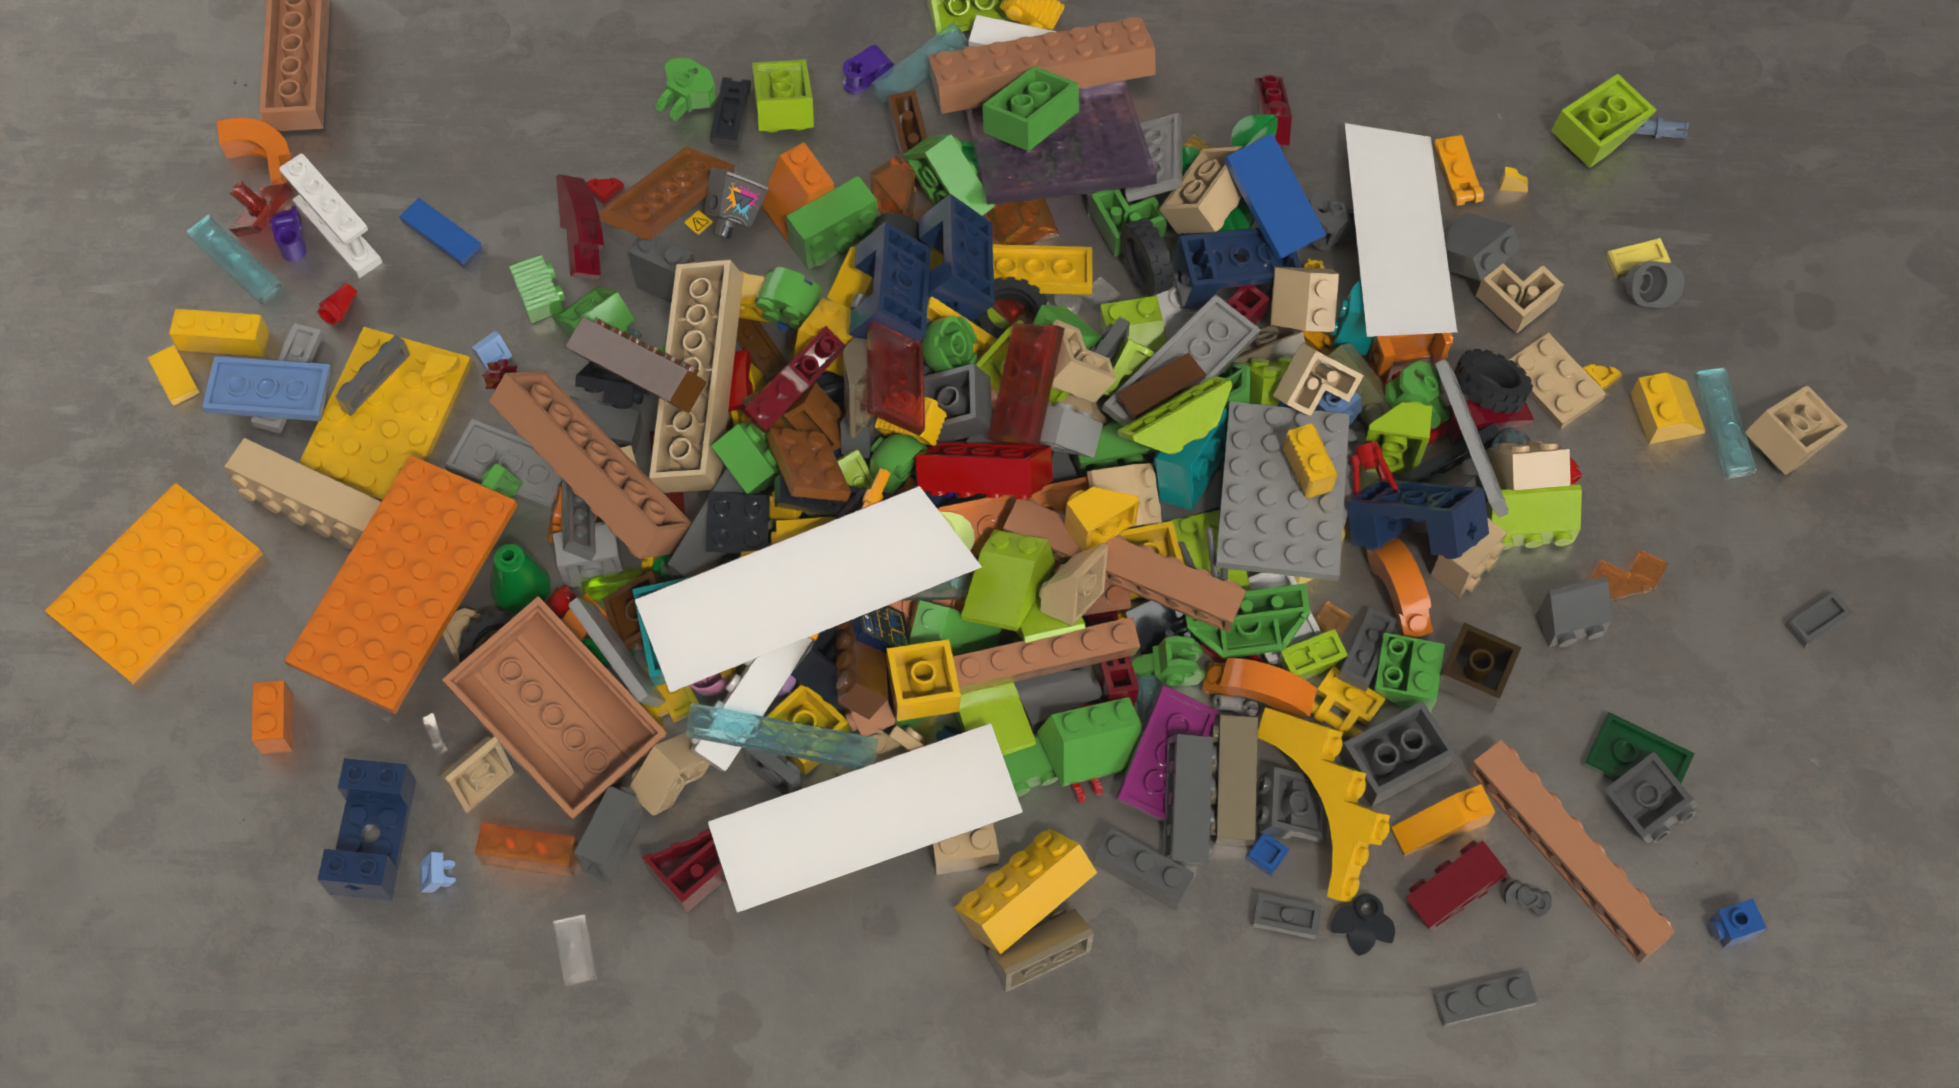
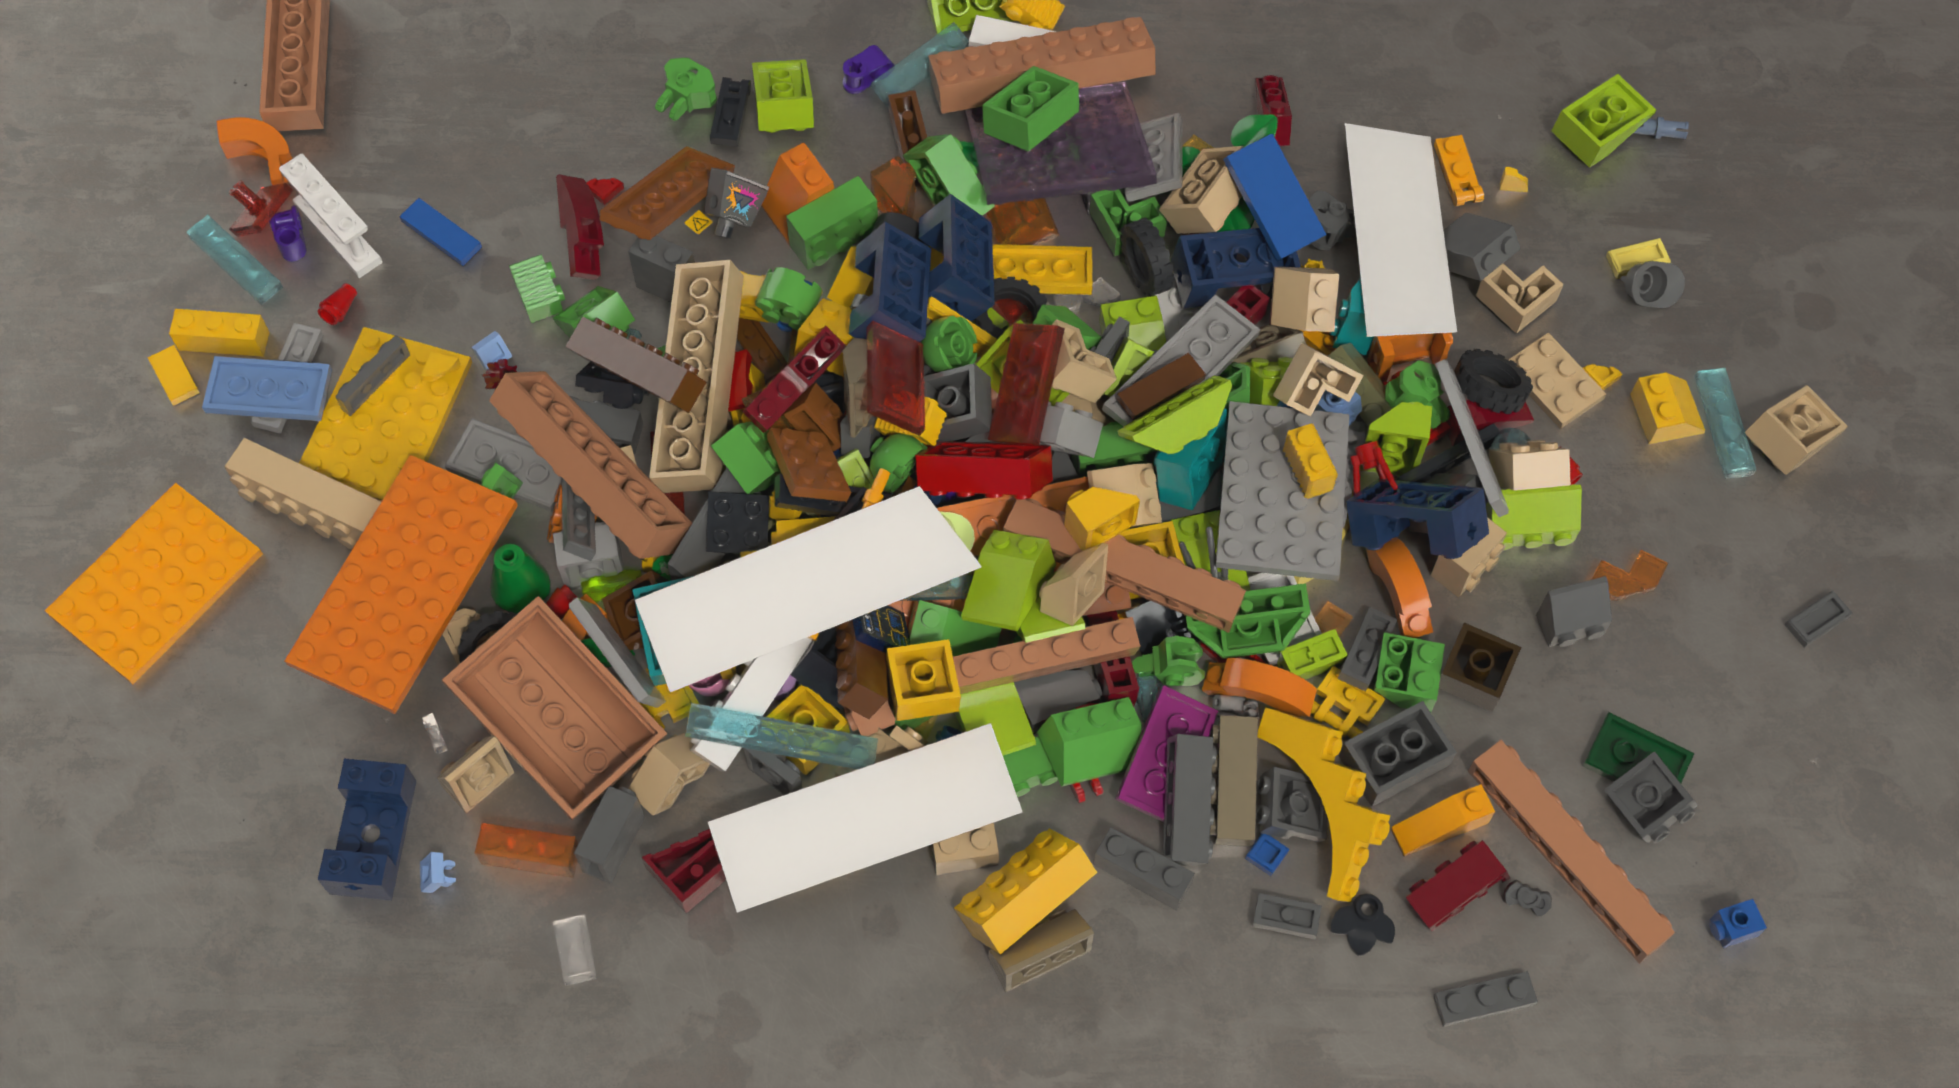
orange brick [252,680,293,754] -> none

